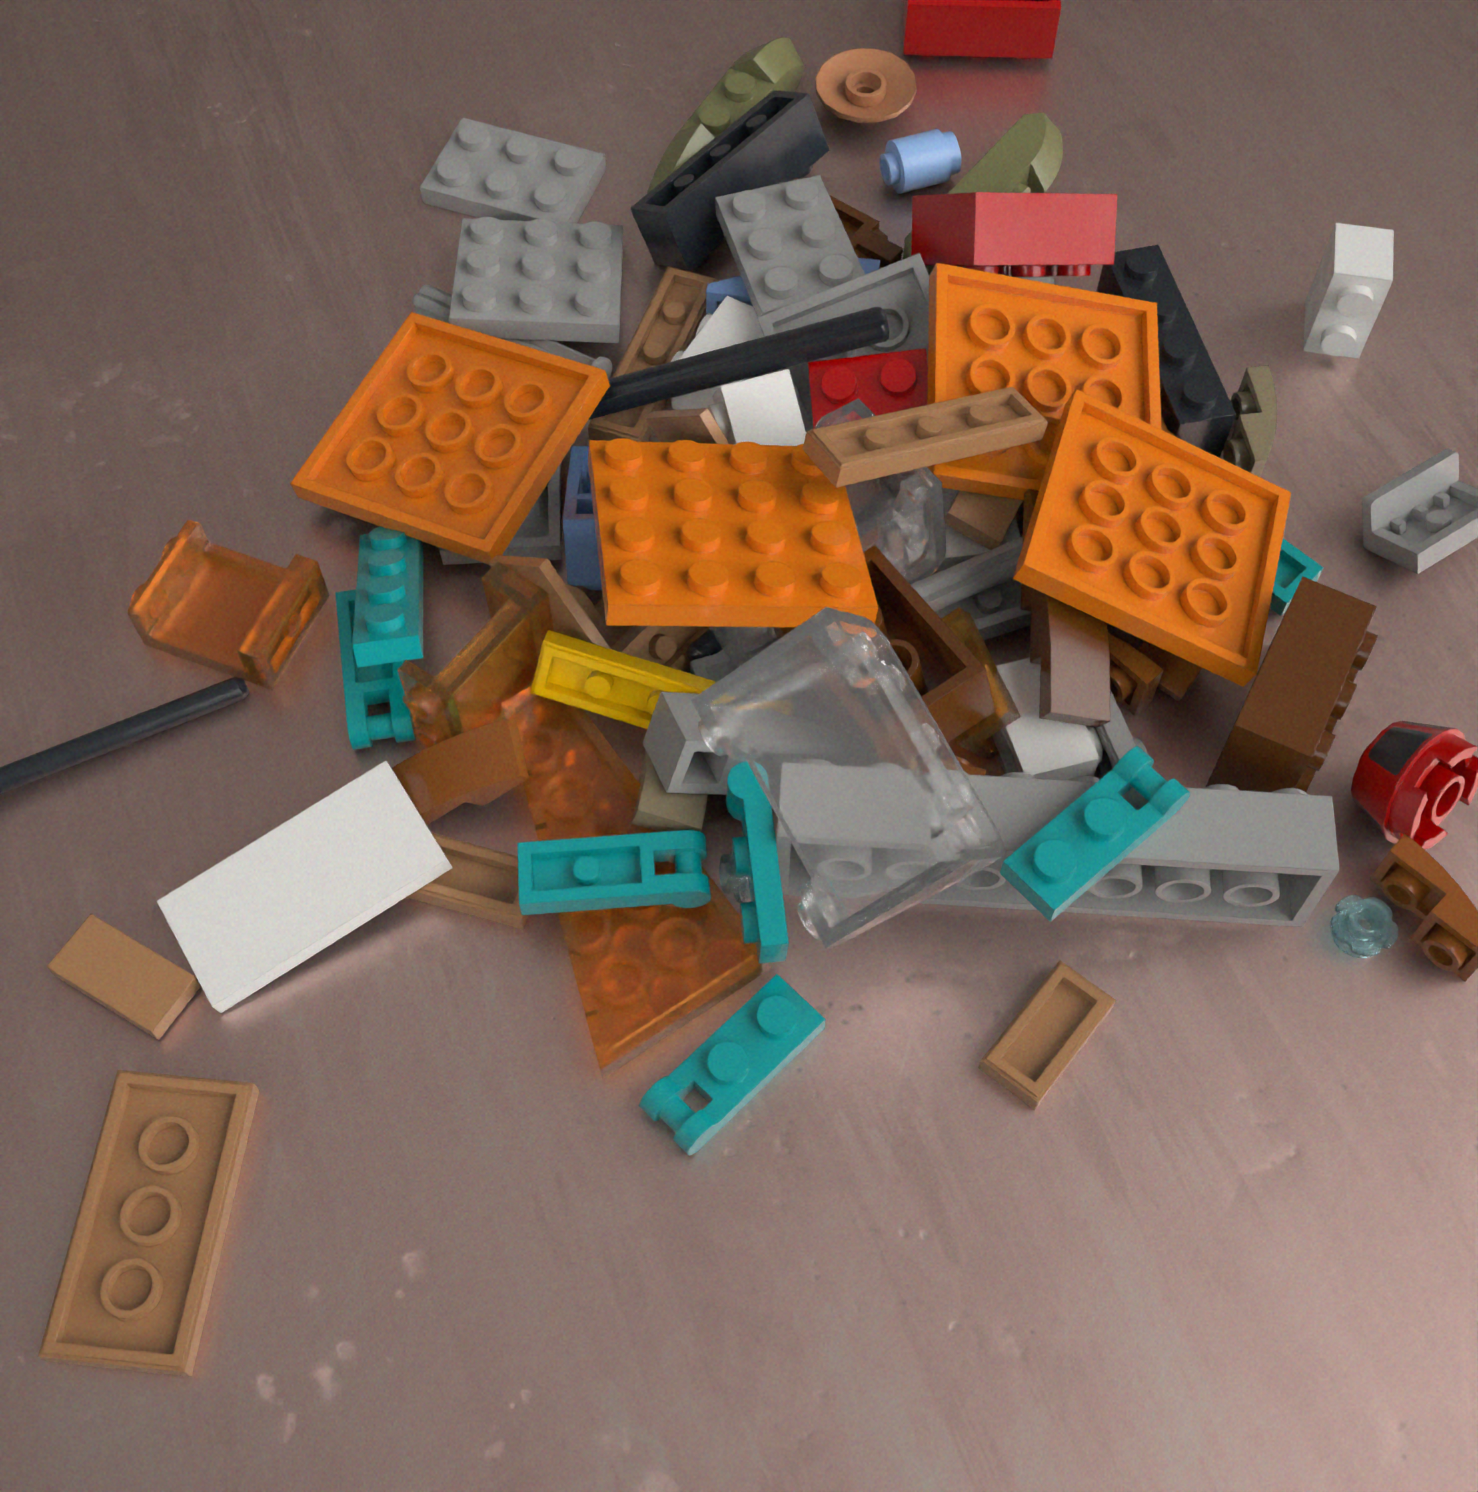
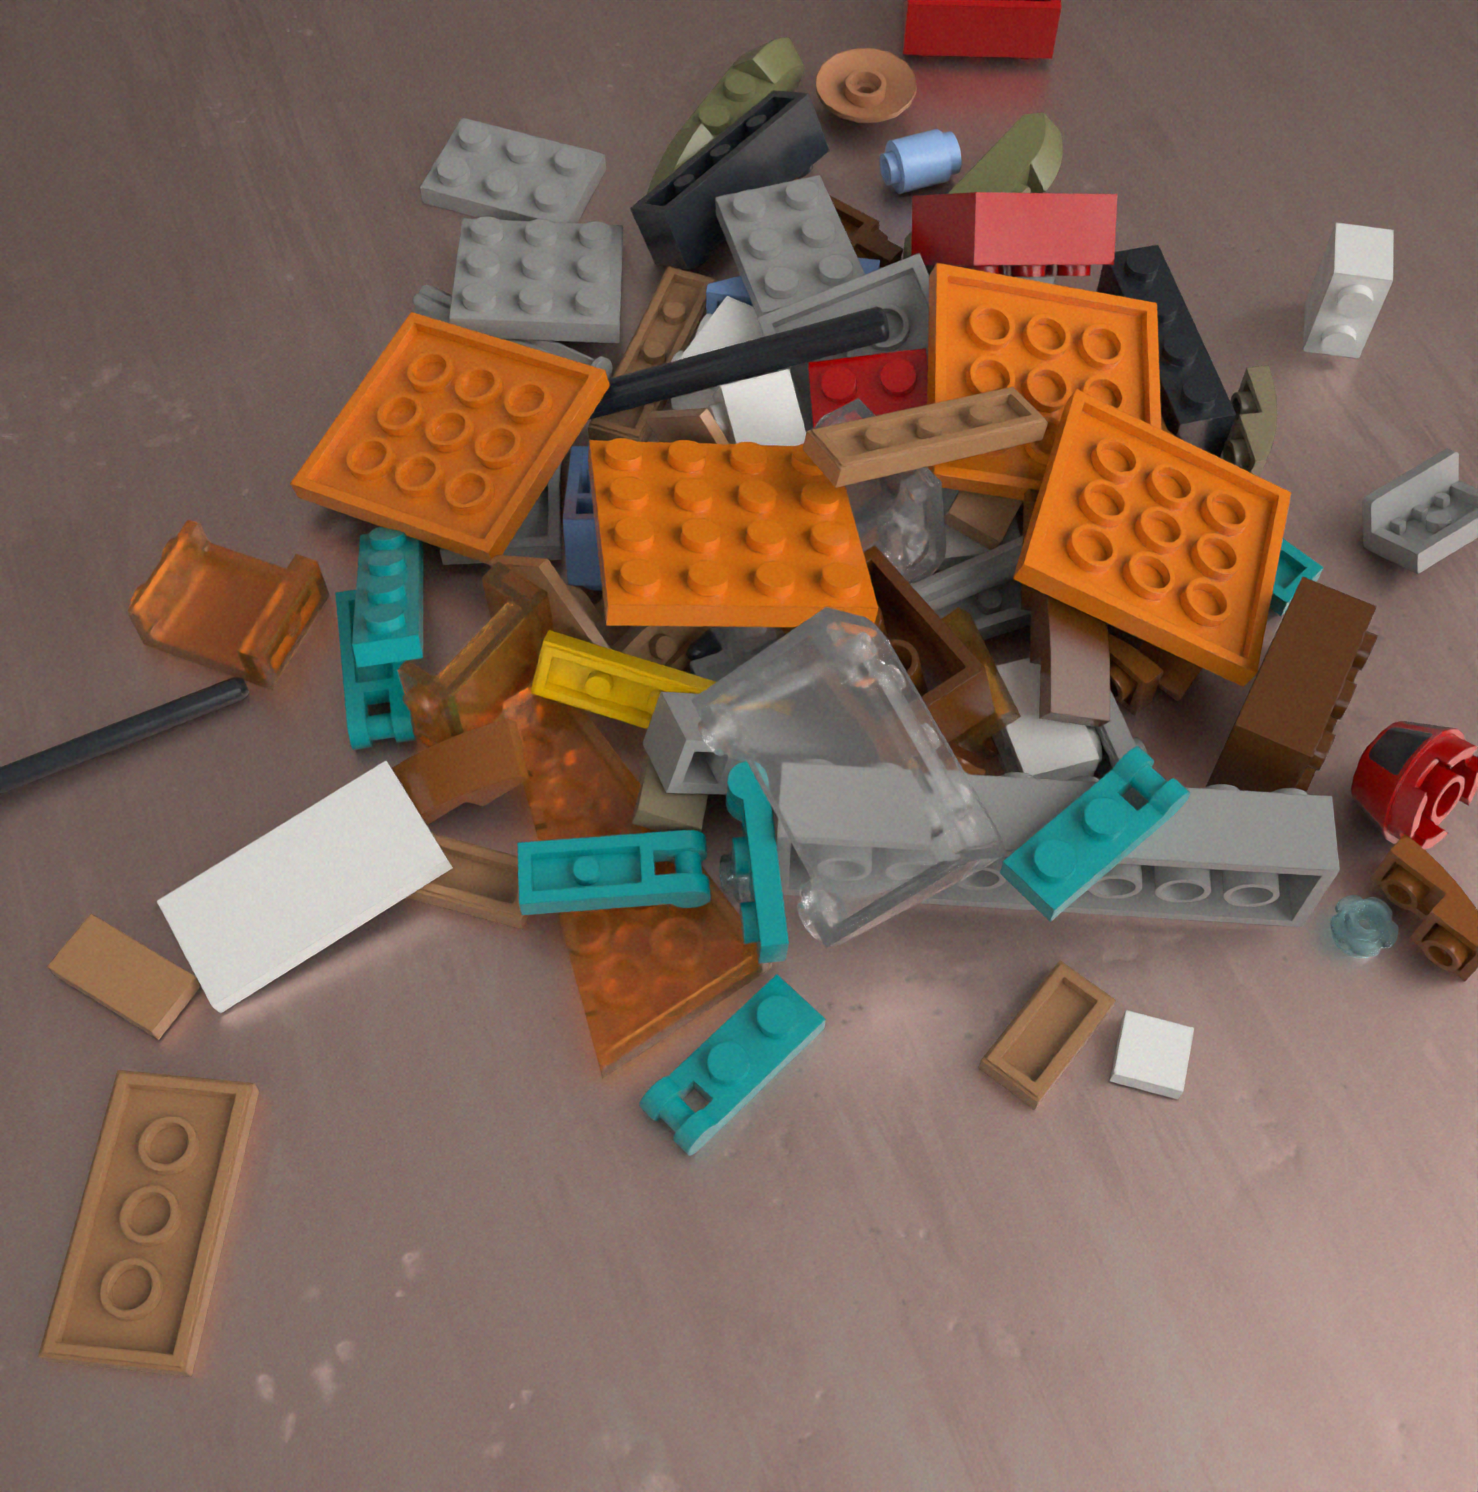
none -> white tile [1110,1010,1194,1099]

